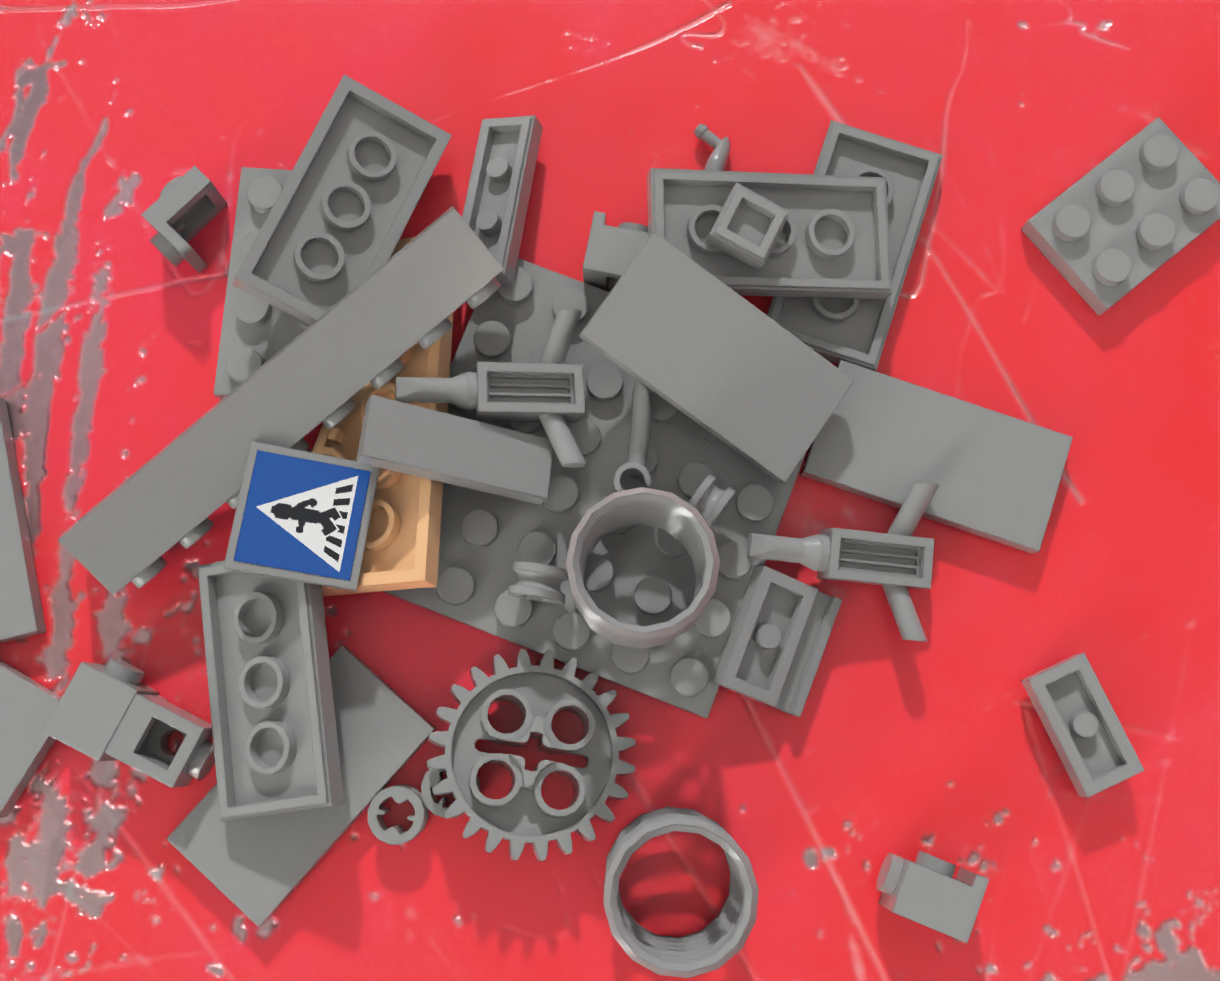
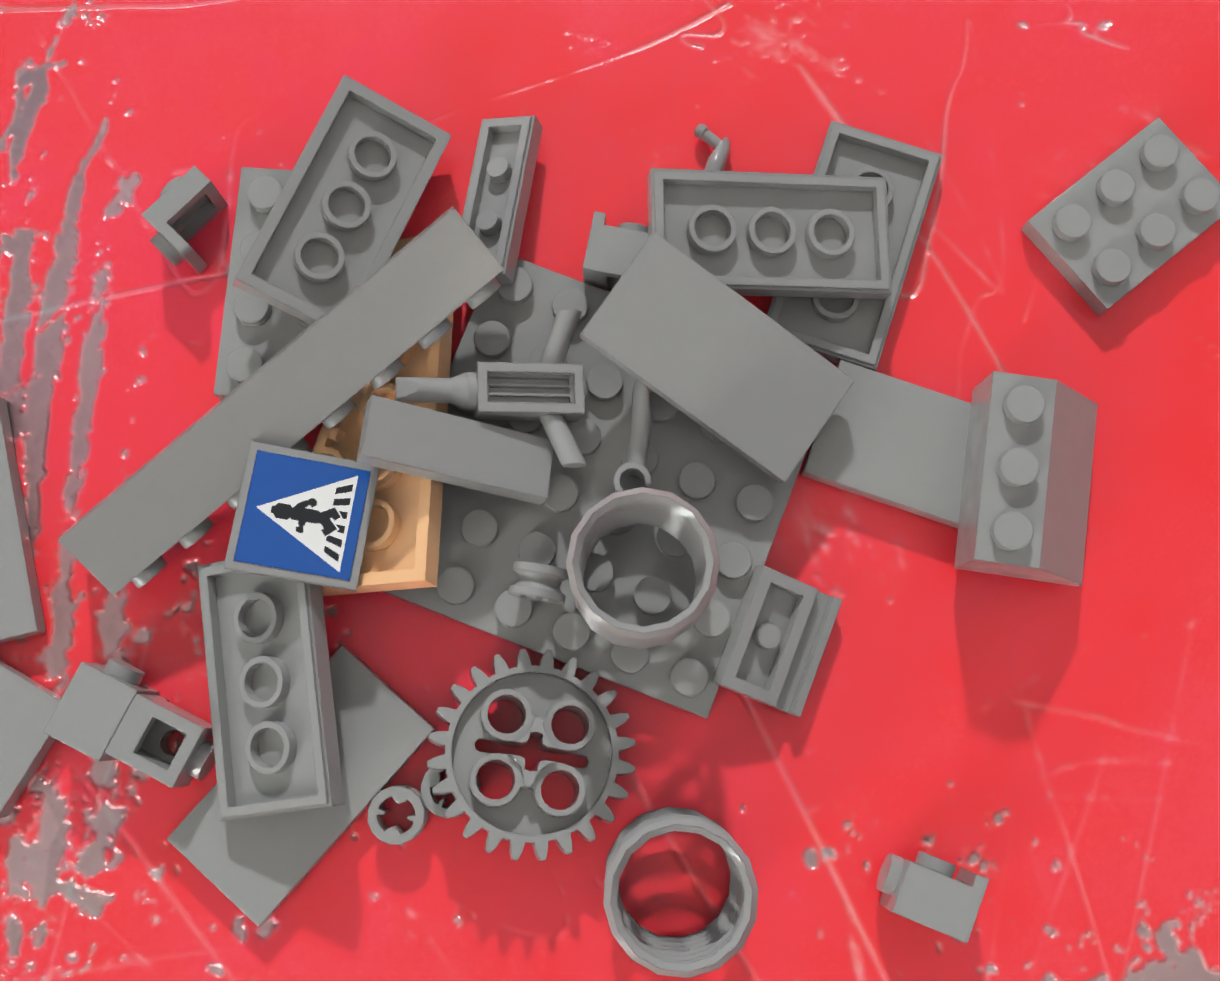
light grey bush [688,474,736,528] -> none
light grey tile [705,182,791,271] -> none
light grey piece [747,483,939,642] -> none
light grey plate [1021,653,1145,798] -> none
none -> light grey slope [954,371,1098,587]

